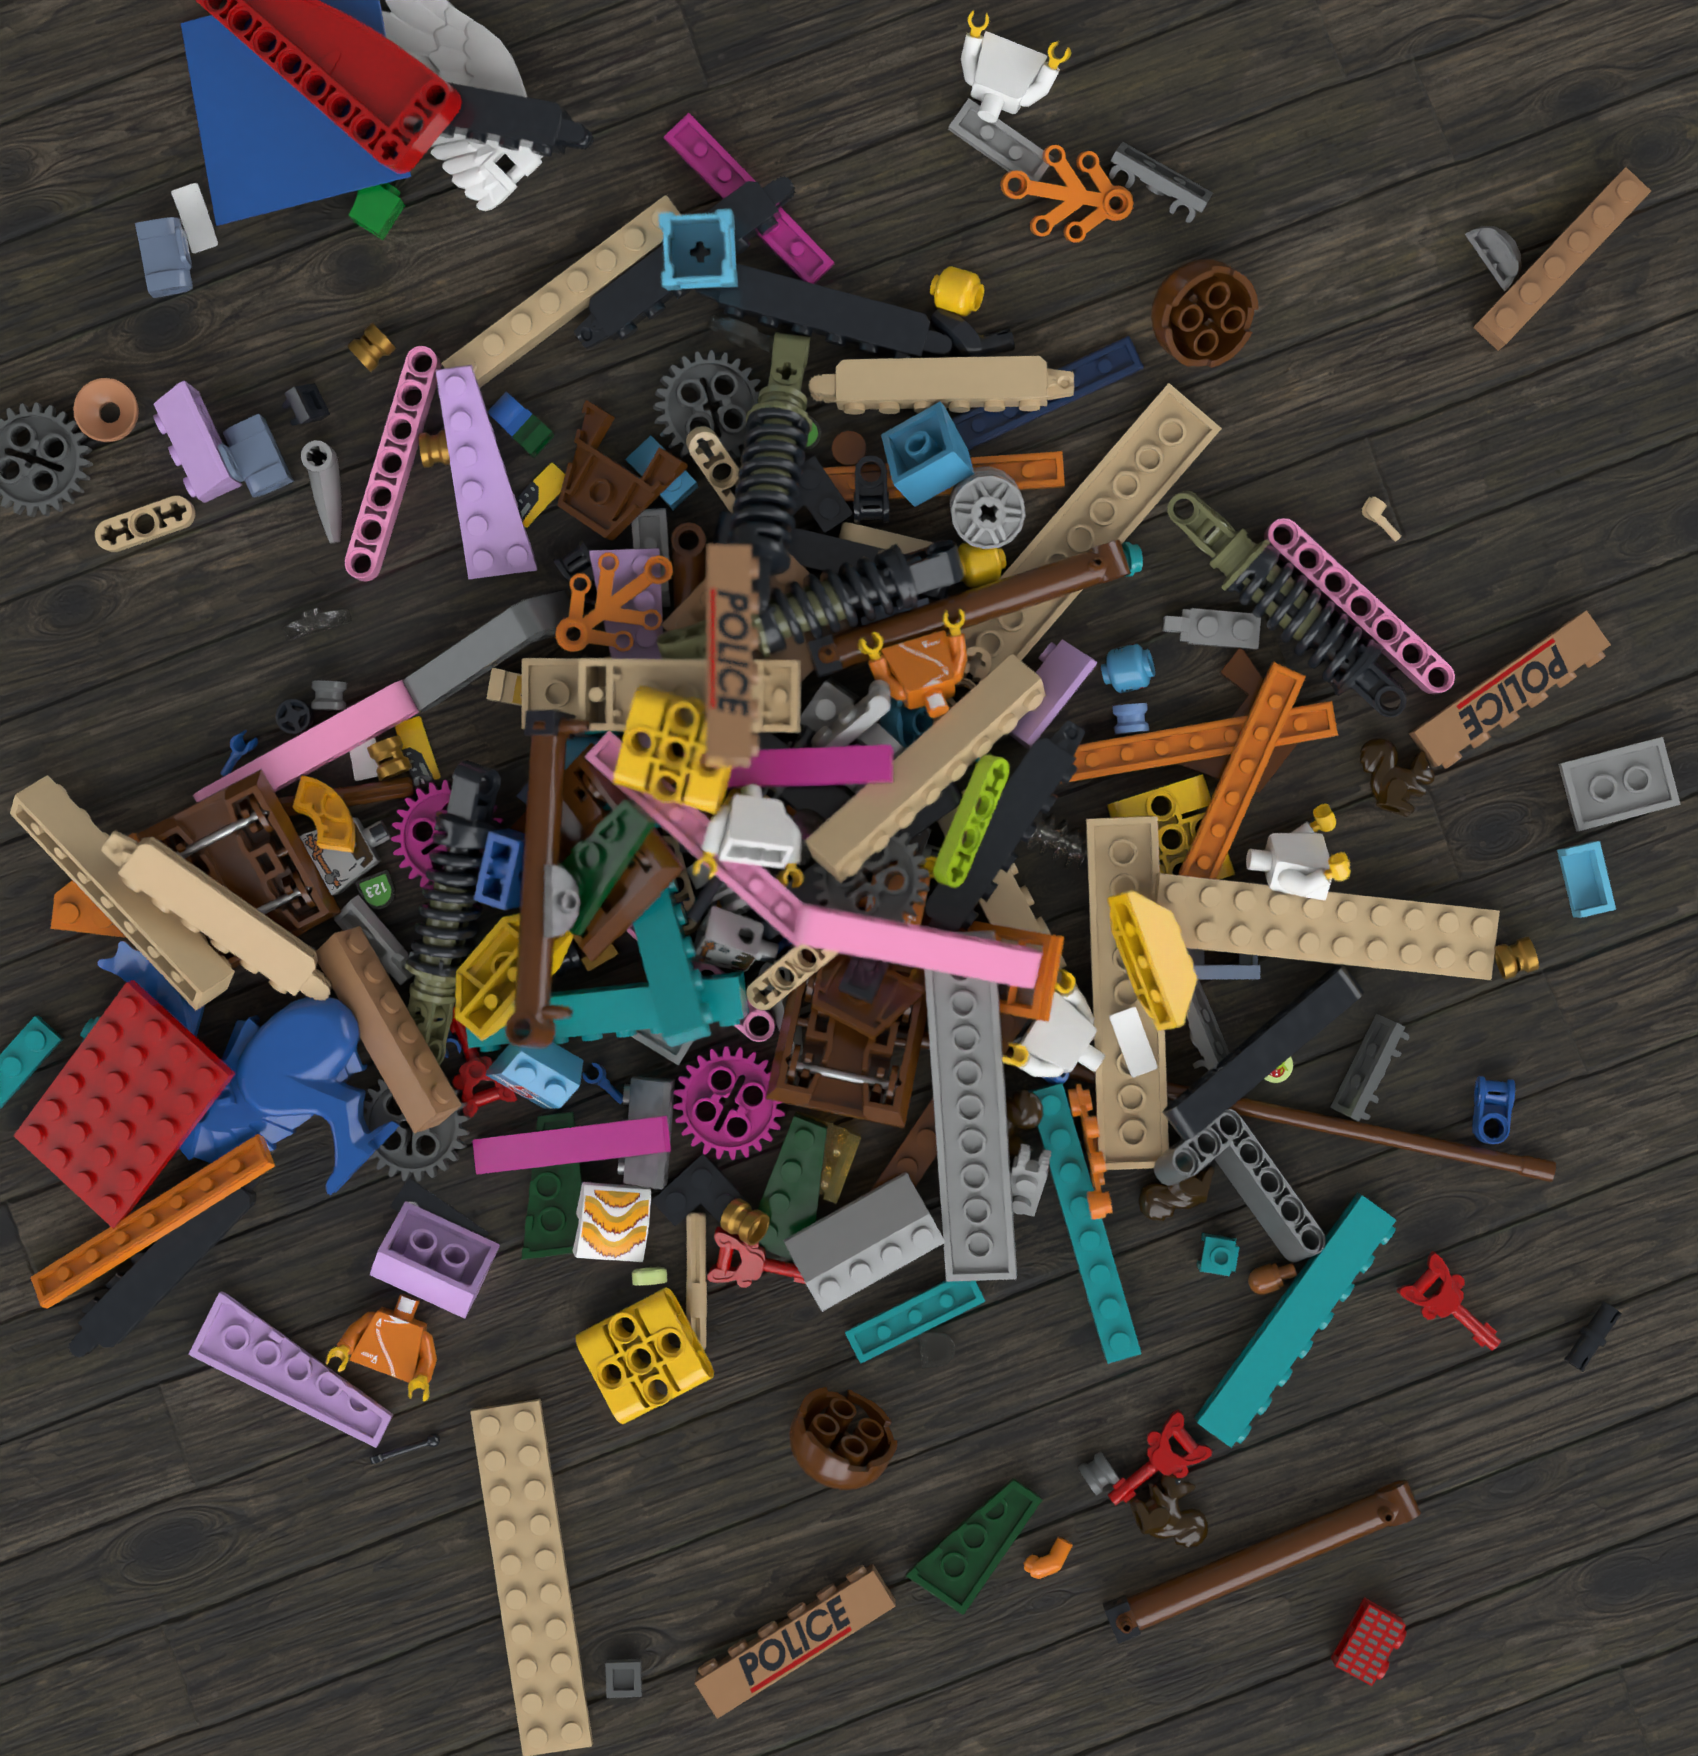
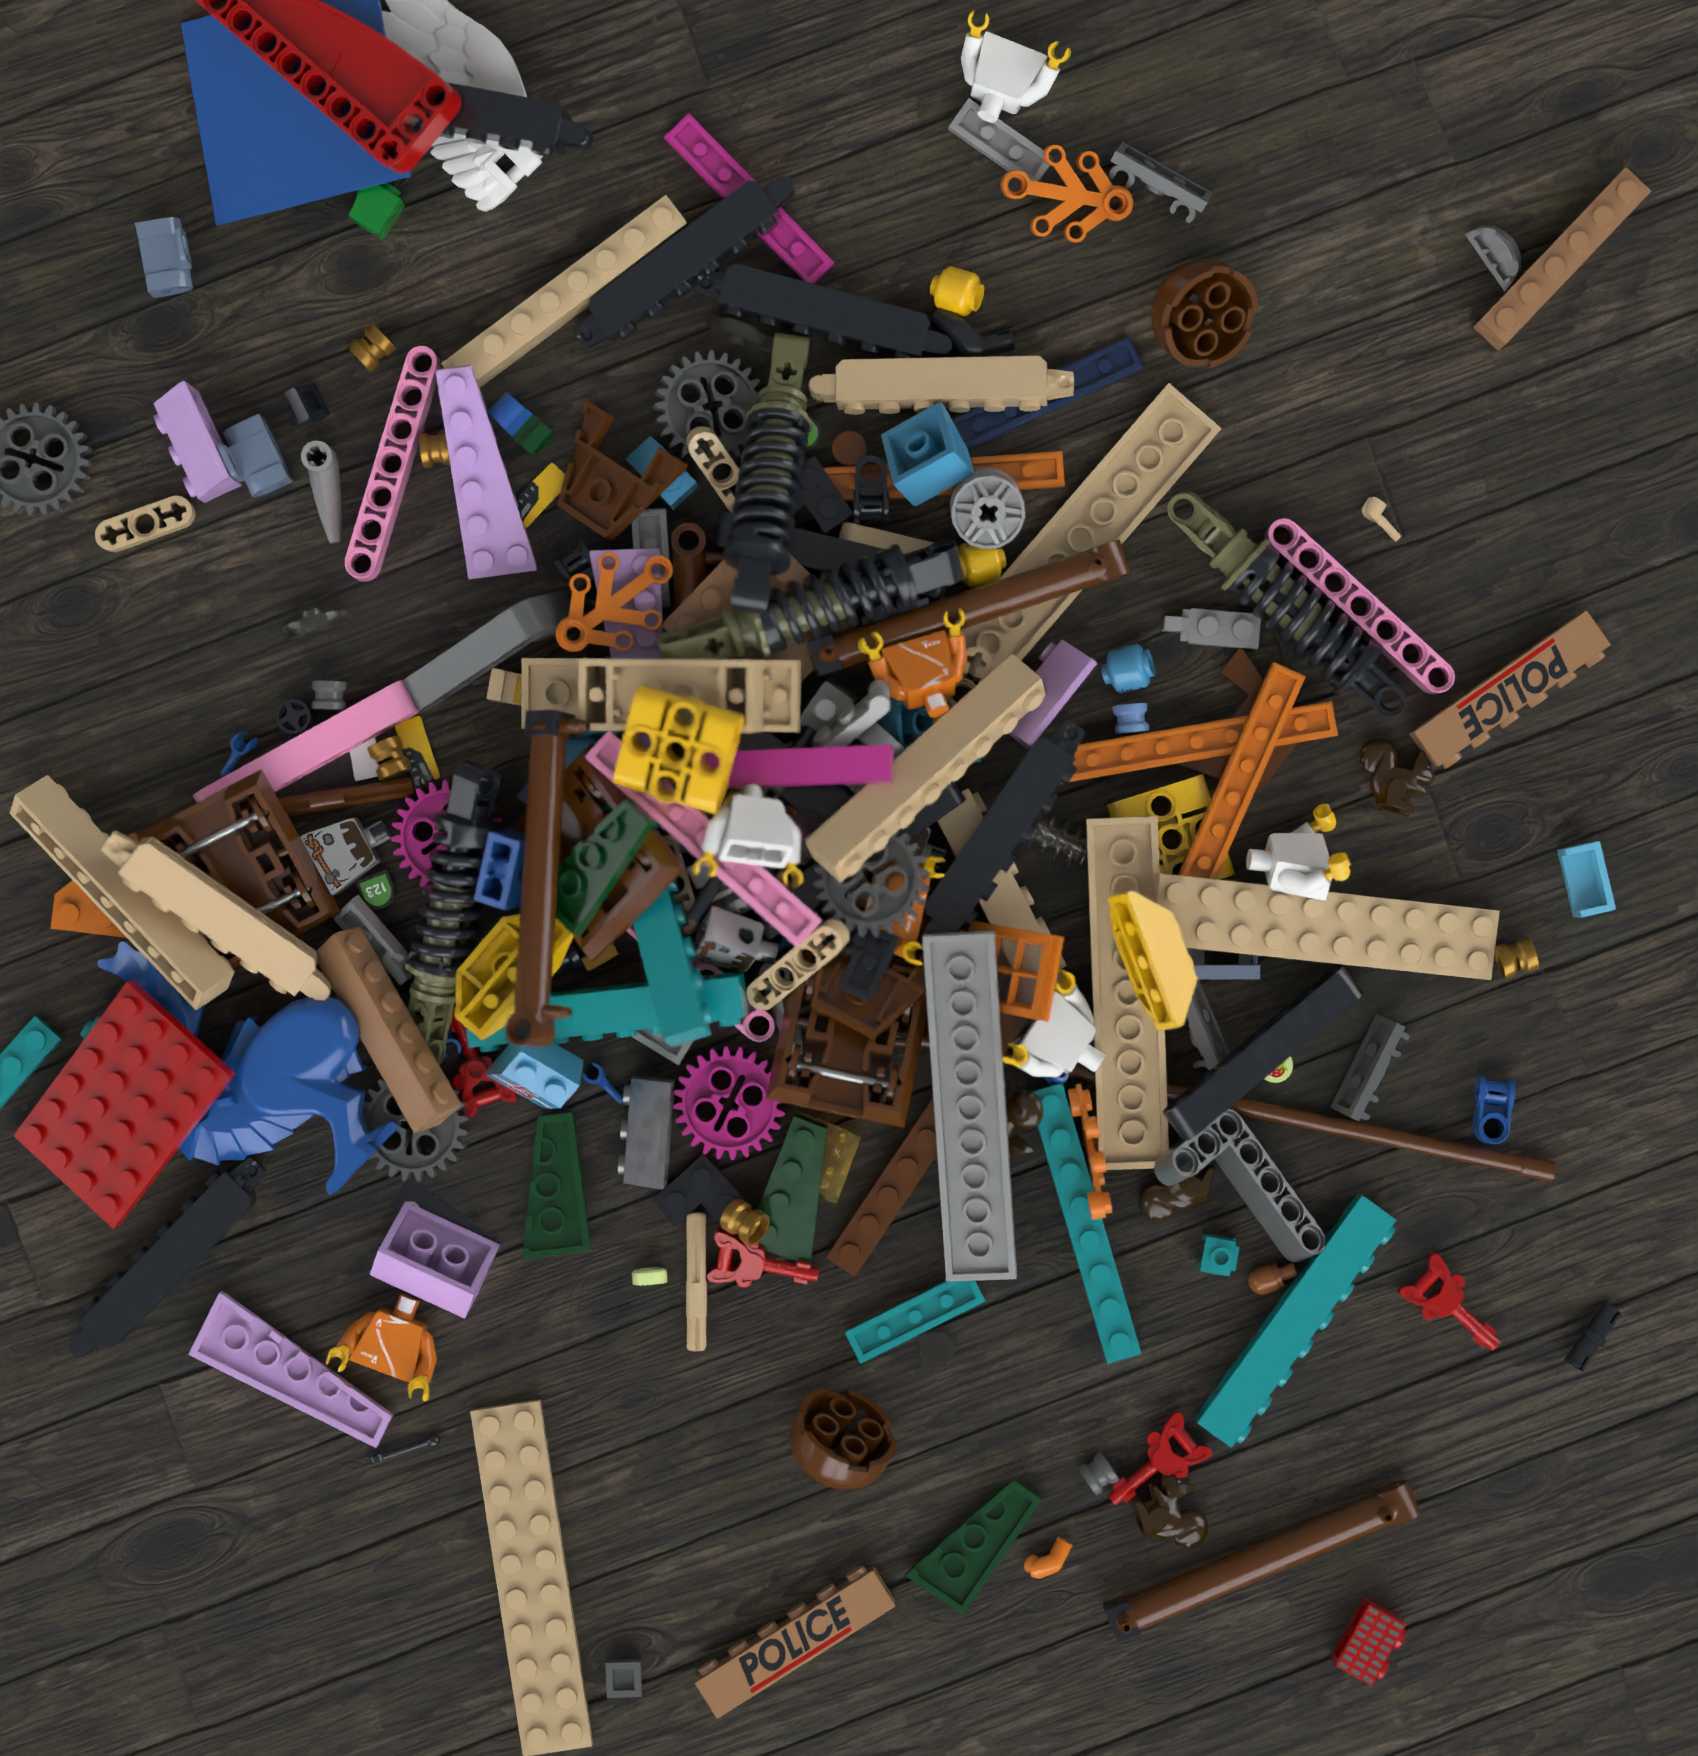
orange tile [31,1134,275,1309] -> none
nougat piece [73,378,139,442] -> none
white sticker [171,183,218,253] -> none
light orange tile [293,775,355,853] -> none
dark pink tile [472,1116,671,1174] -> none
flat silver plate [544,865,580,937] -> none
slope [573,1182,651,1262] -> none
yellow connector [575,1287,714,1424] -> none
medium azure container [659,209,738,290] -> none
medium nougat brick [706,545,758,767] -> none
light grey slope [783,1172,946,1312] -> none
bright pink beam [793,904,1042,988] -> none
lime beam [933,754,1009,888] -> none
light grey hinge [1011,1144,1051,1216] -> none
white sticker [1110,1007,1158,1077] -> none
teal plate [1122,542,1143,577] -> none
light grey plate [1558,737,1681,831] -> none

